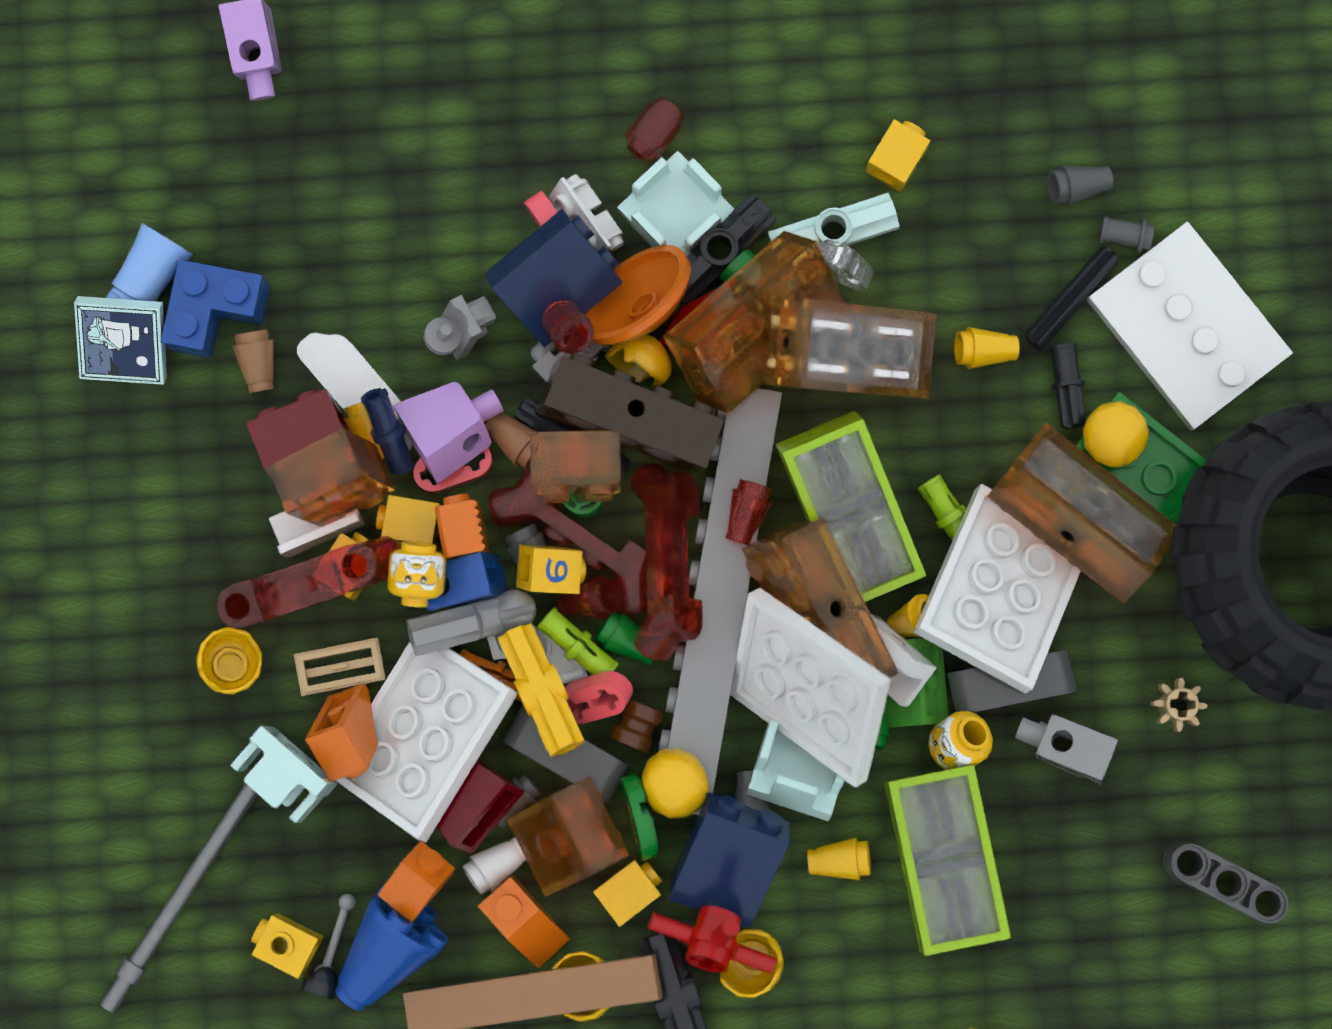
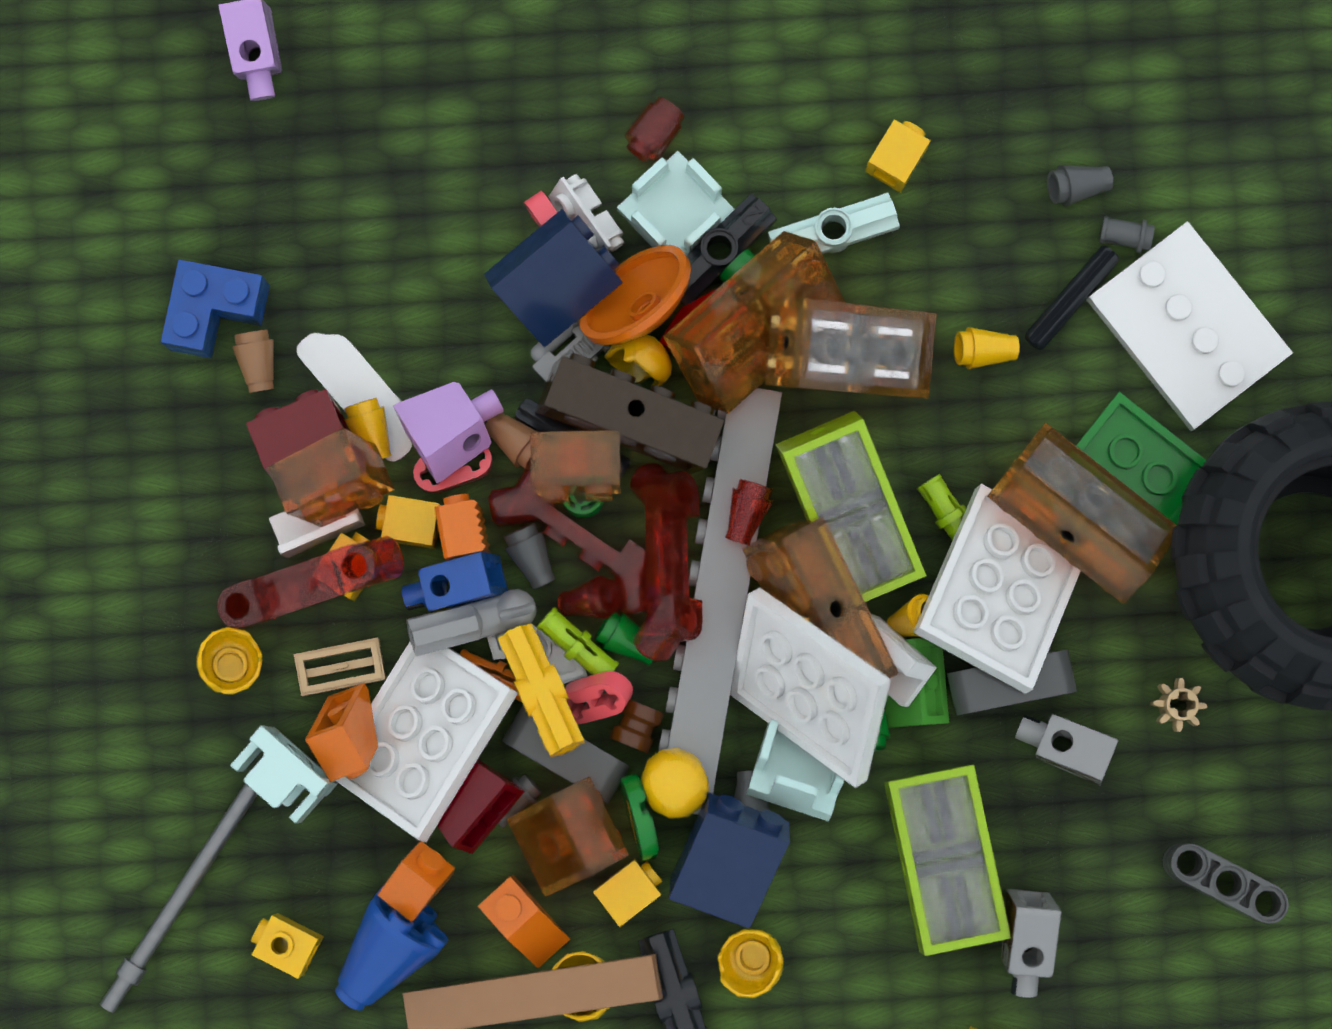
tile [74,296,167,385] -> none
light blue plant [106,223,193,301] -> none
hinge [300,894,356,1000] -> none
dark blue pin [361,388,415,475] -> none
yellow head [387,542,446,607] -> none
light grey hips [423,295,496,361] -> none
white cone [462,836,529,895] -> none
yellow brick [516,544,586,594] -> none
clear red brick [542,300,594,354] -> none
red bar [648,906,776,974] -> none
yellow cone [807,837,871,880] -> none
clear beam [815,240,874,292] -> none
yellow head [928,710,993,770] -> none
black axle [1049,343,1086,429] -> none
yellow hair [1083,401,1149,467] -> none
none -> light grey torso [1001,889,1061,997]

